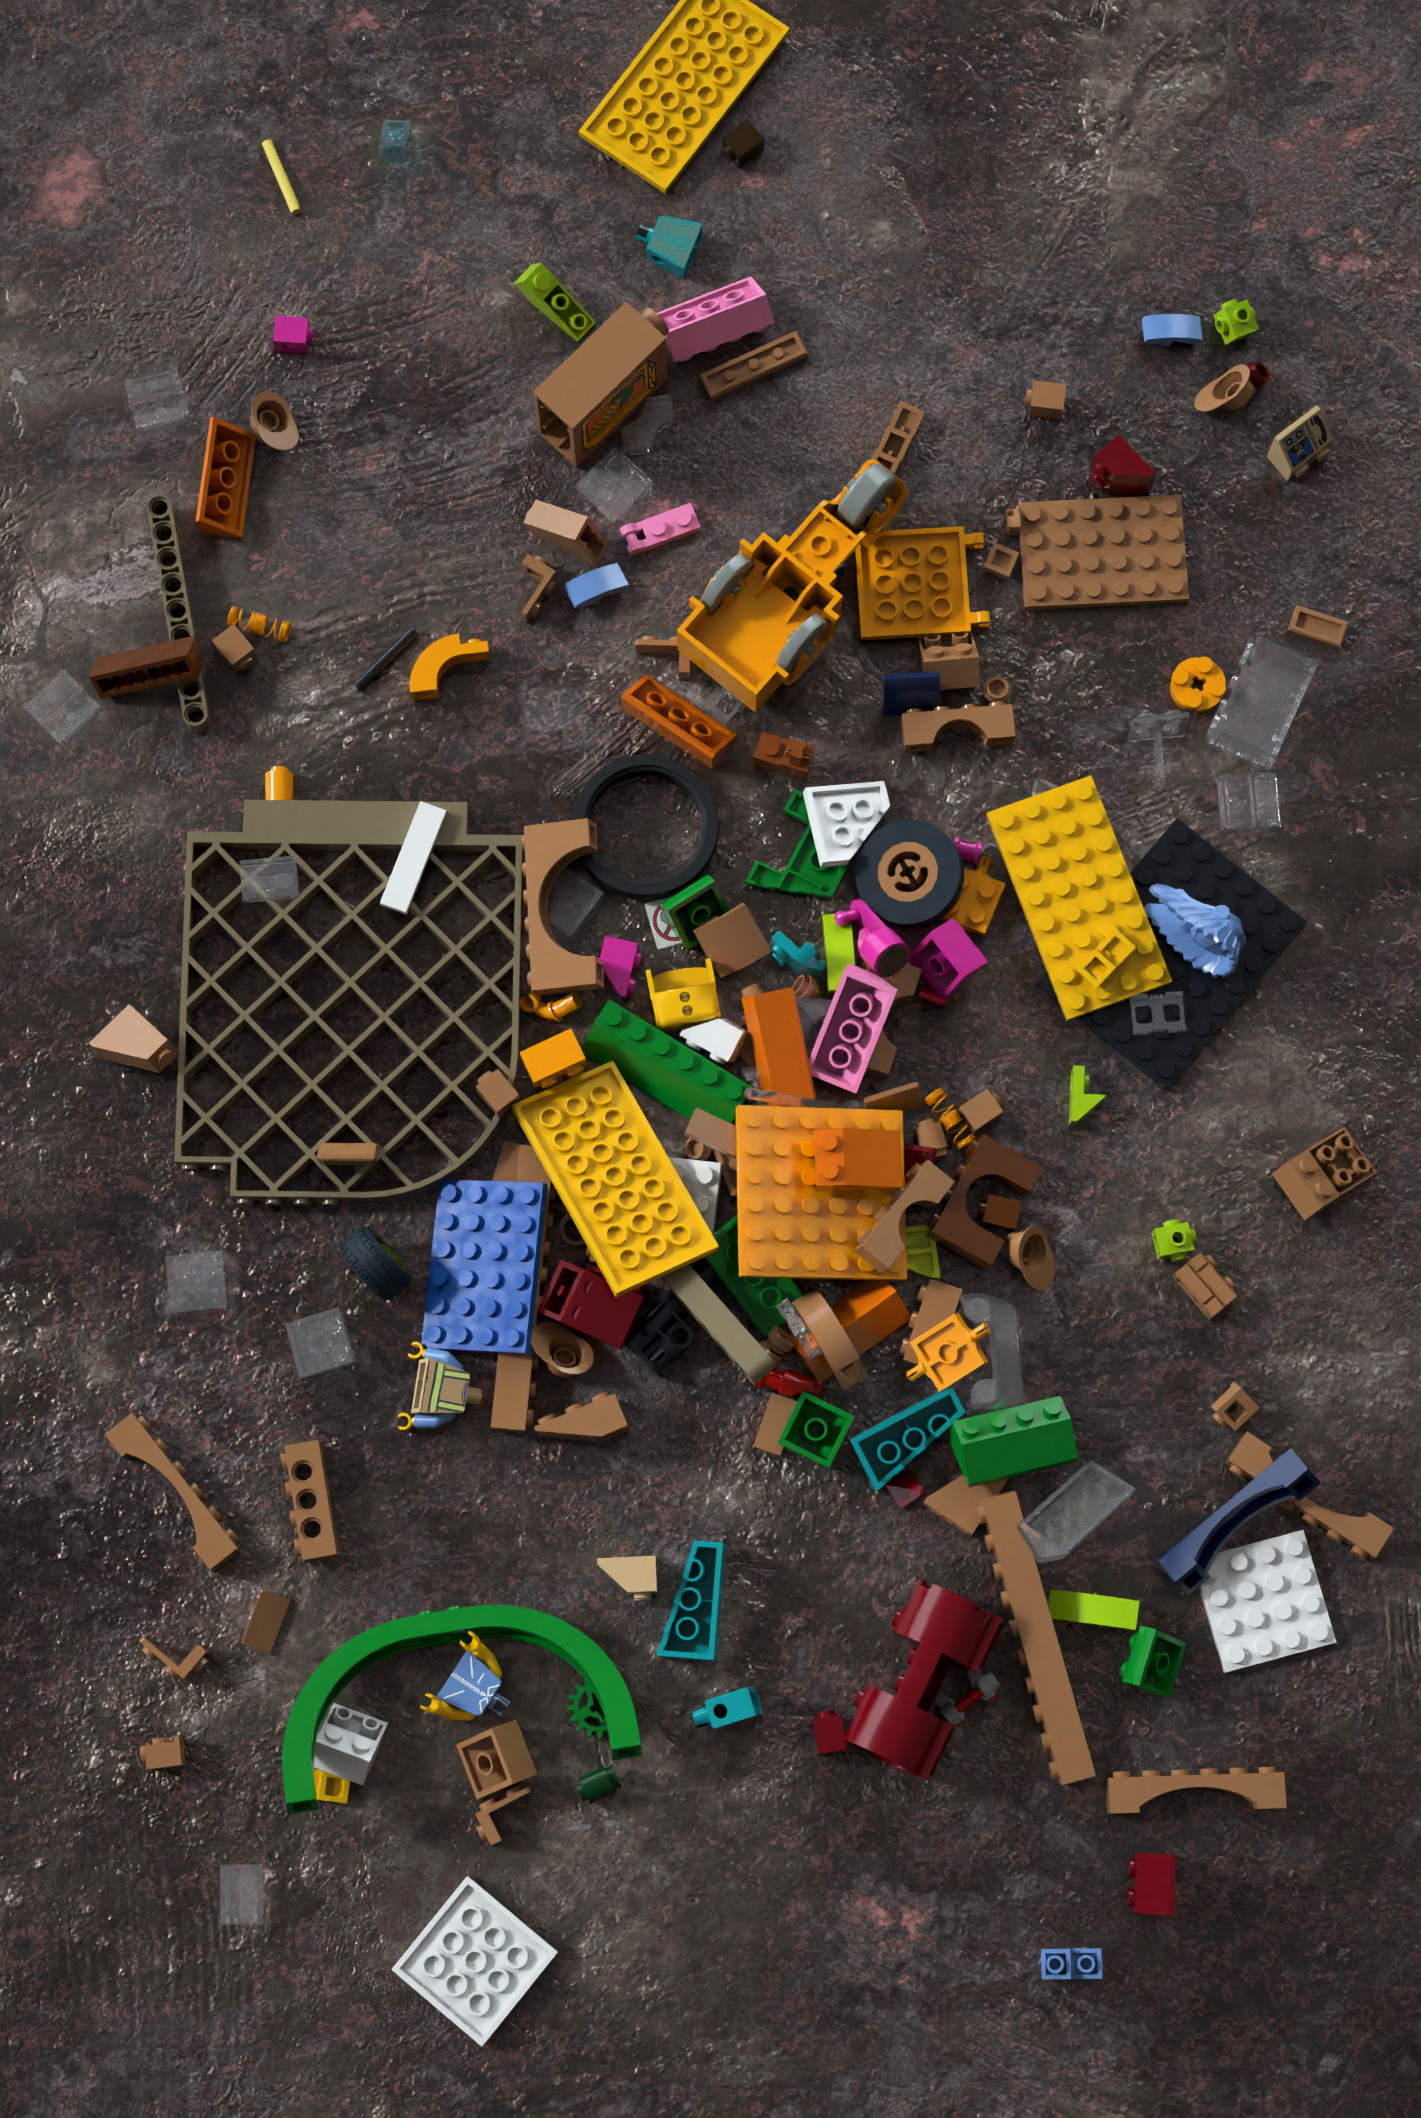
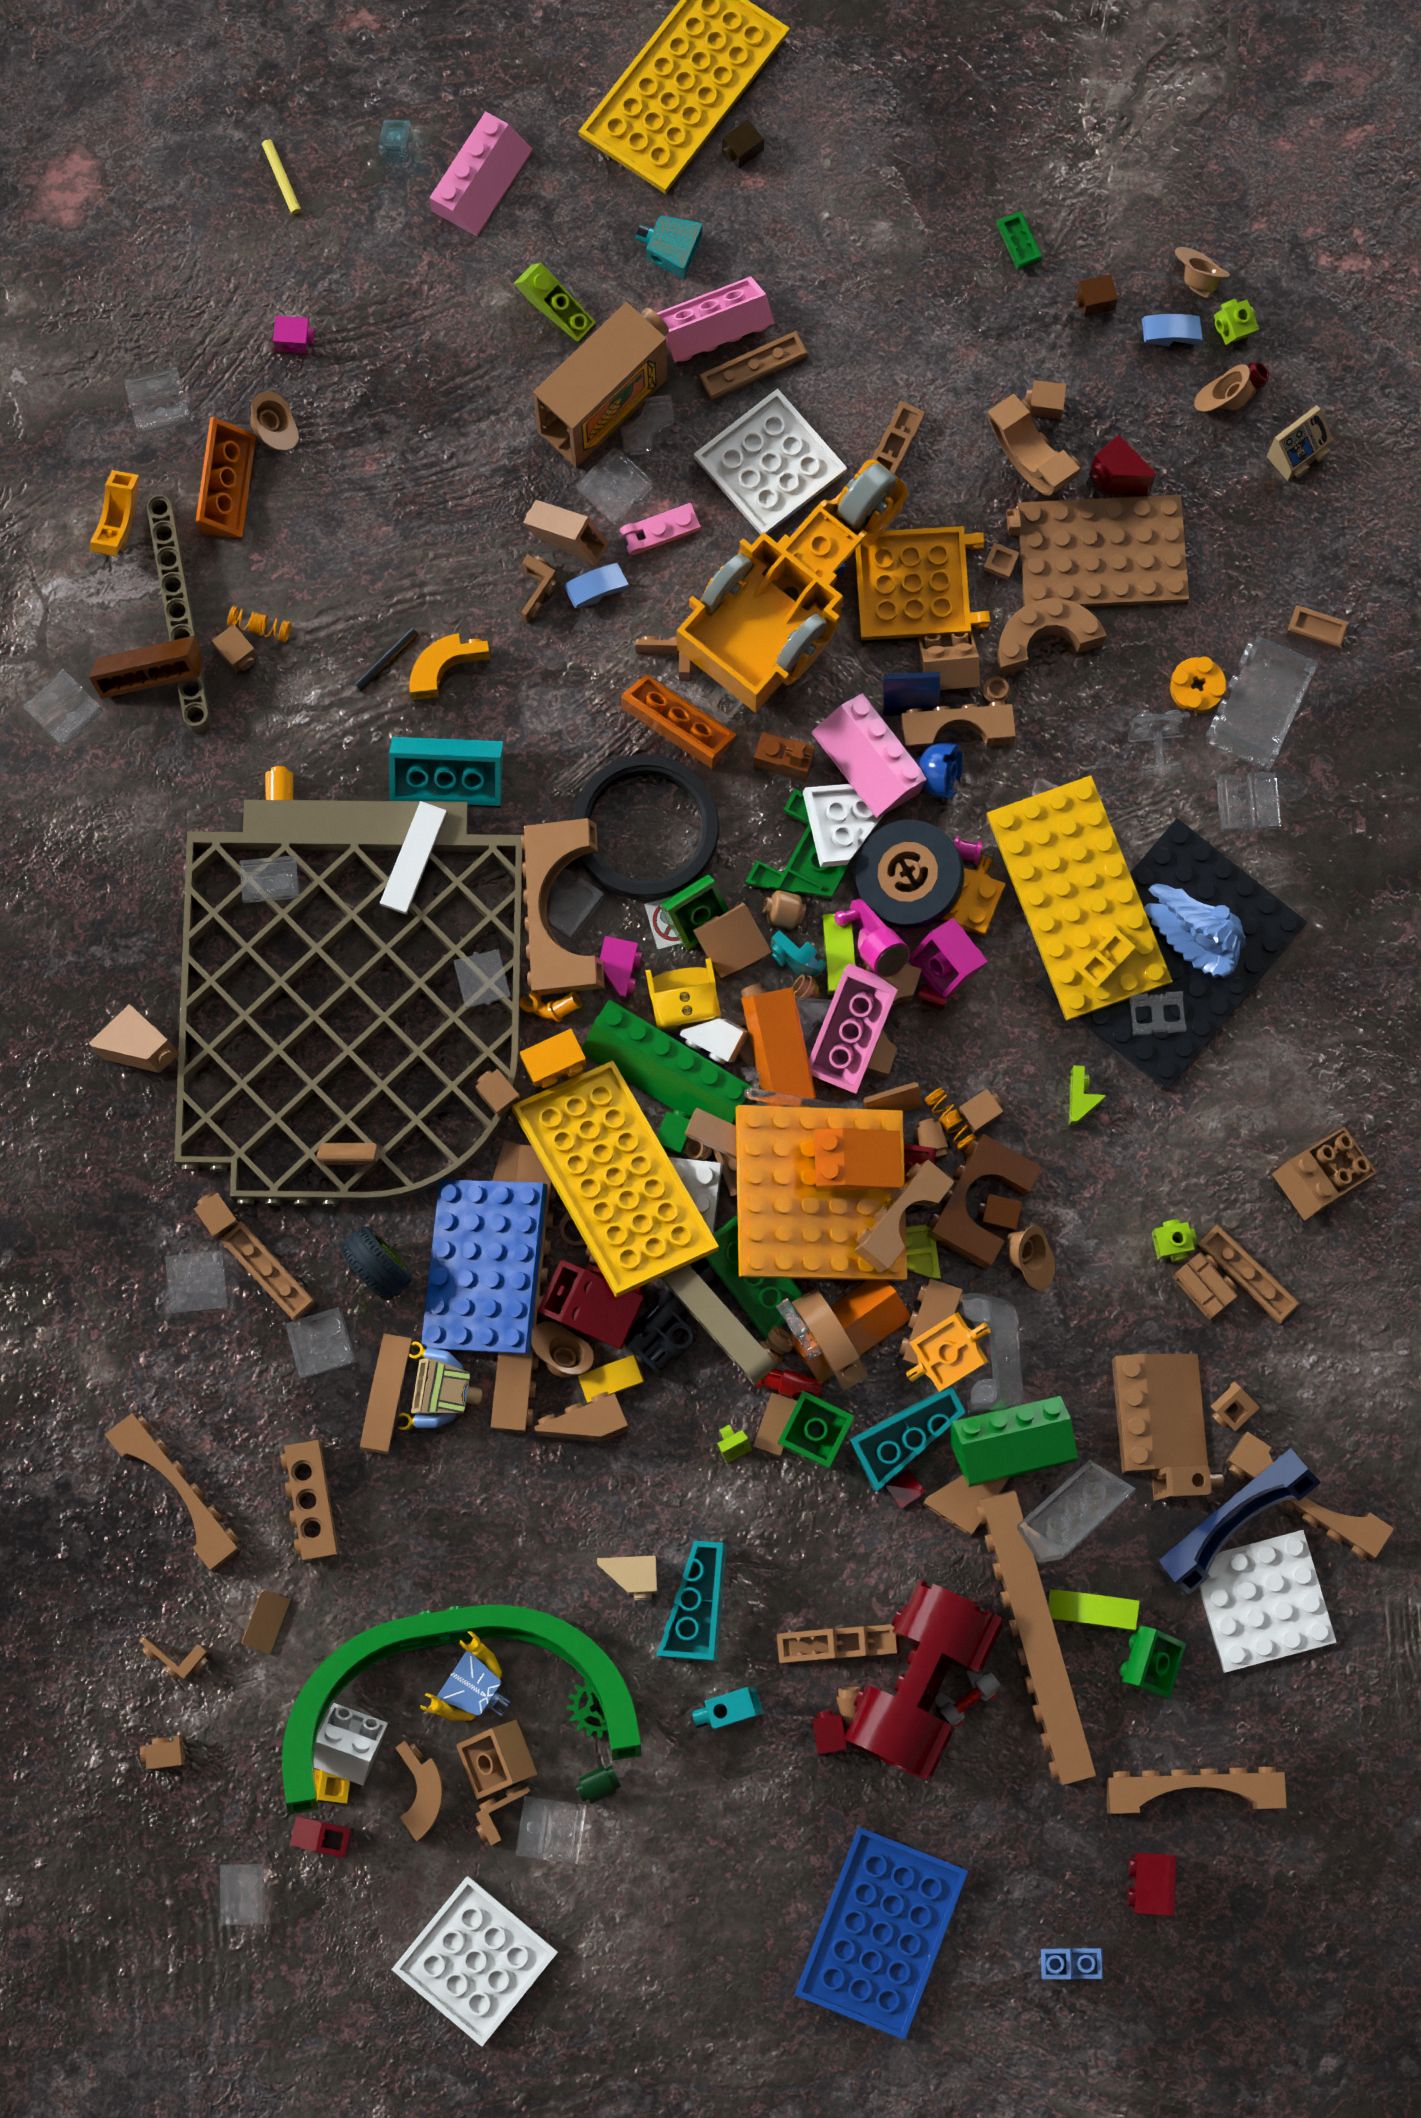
none -> light orange arch [90,470,139,556]
none -> medium nougat brick [194,1193,239,1240]
none -> medium nougat tile [220,1221,316,1322]
none -> dark red slope [290,1816,354,1858]
none -> medium nougat slope [360,1334,412,1454]
none -> teal slope [389,737,503,806]
none -> medium nougat arch [395,1741,444,1842]
none -> bright pink slope [430,111,533,237]
none -> clear piece [453,949,511,1008]
none -> clear slope [515,1796,587,1865]
none -> yellow slope [578,1355,645,1403]
none -> green brick [657,1110,690,1157]
none -> white plate [694,388,847,535]
none -> lime tile [717,1425,752,1464]
none -> medium nougat head [763,890,806,930]
none -> medium nougat slope [777,1624,900,1663]
none -> blue plate [794,1827,968,2040]
none -> bright pink slope [812,693,927,818]
none -> medium nougat cone [836,1686,861,1731]
none -> blue cylinder [916,743,963,800]
none -> medium nougat brick [987,393,1082,495]
none -> green plate [996,211,1043,271]
none -> medium nougat brick [996,598,1107,677]
none -> reddish brown brick [1074,274,1118,316]
none -> medium nougat slope [1112,1354,1208,1474]
none -> medium nougat torso [1151,1466,1224,1501]
none -> medium nougat piece [1175,247,1230,298]
none -> medium nougat tile [1197,1225,1300,1325]

